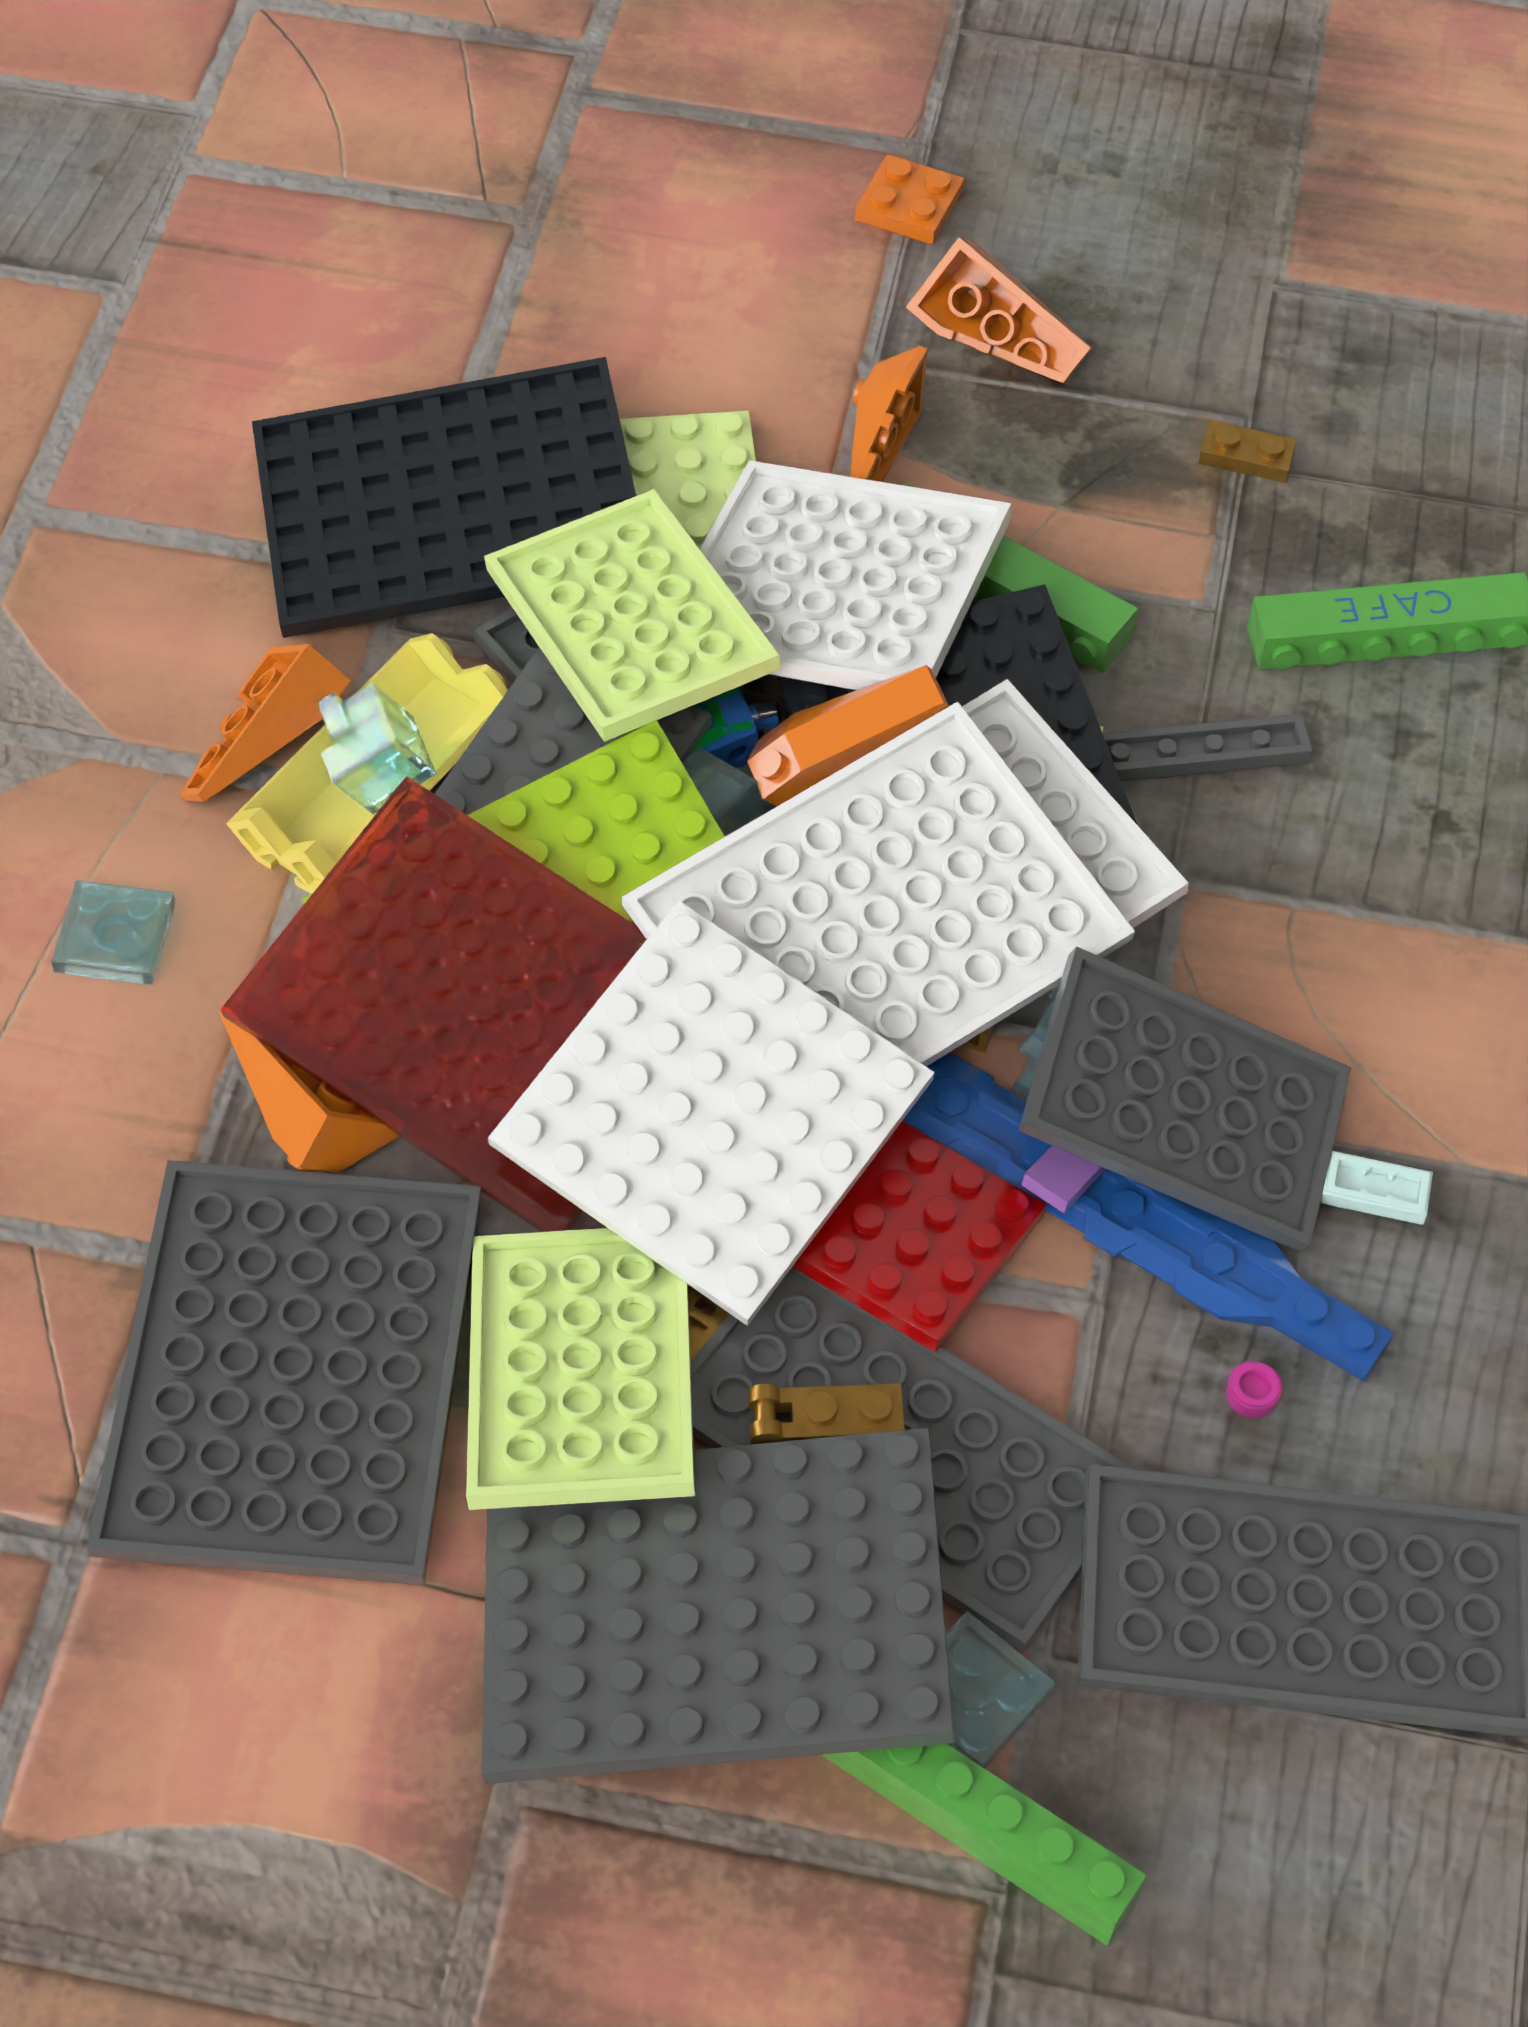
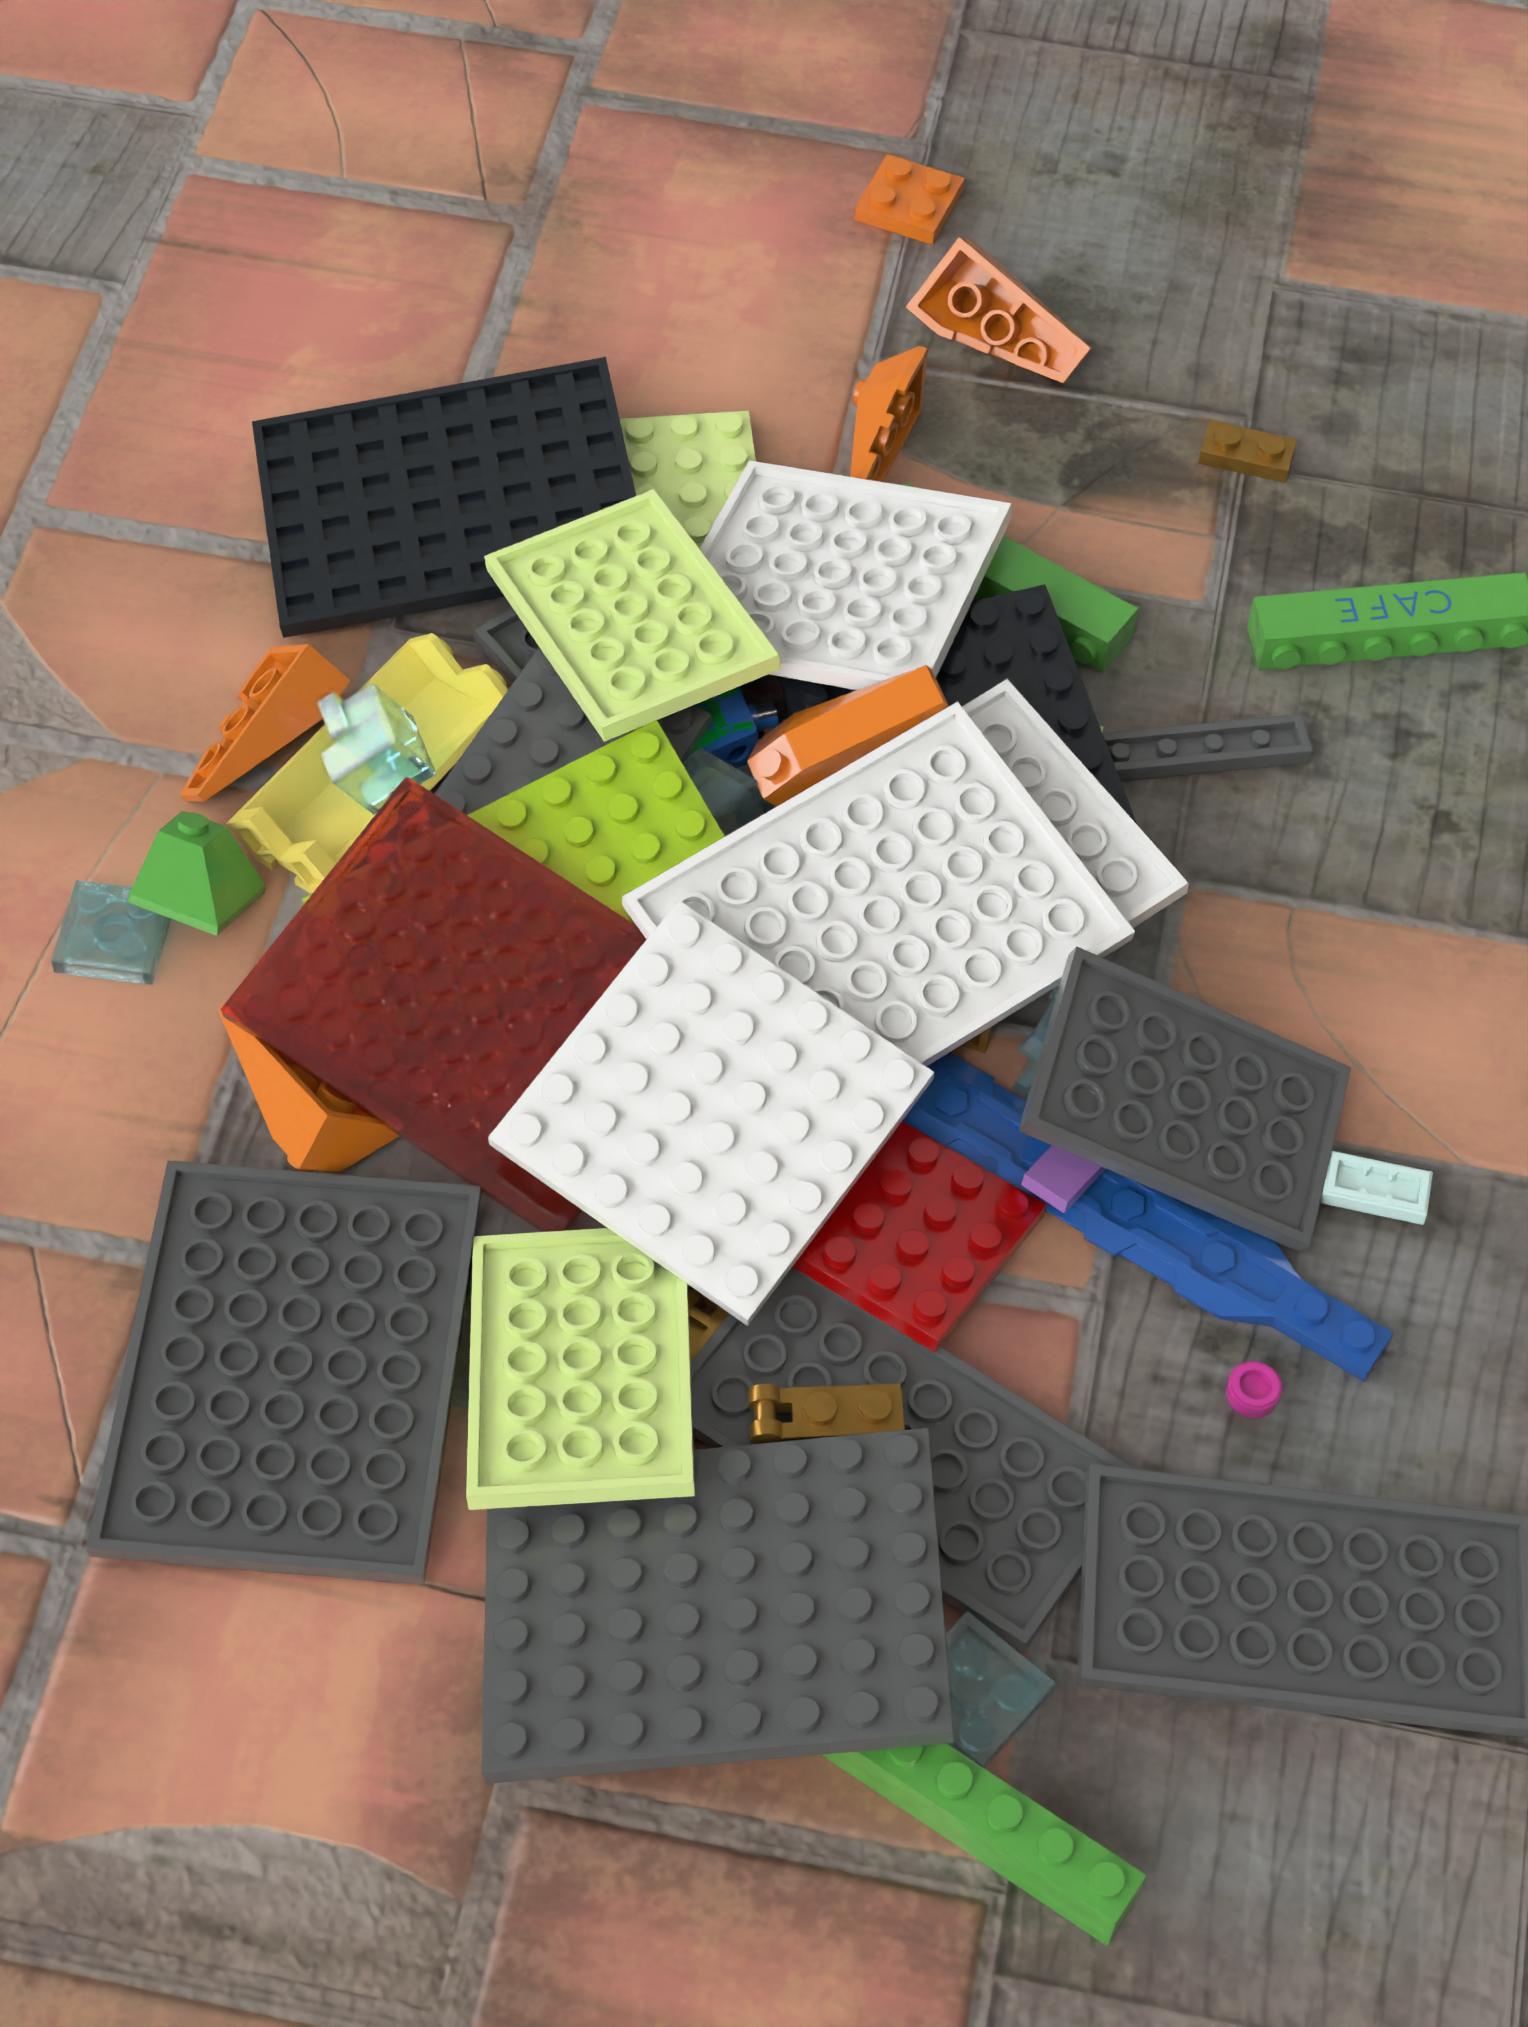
none -> bright green slope [128,811,265,936]

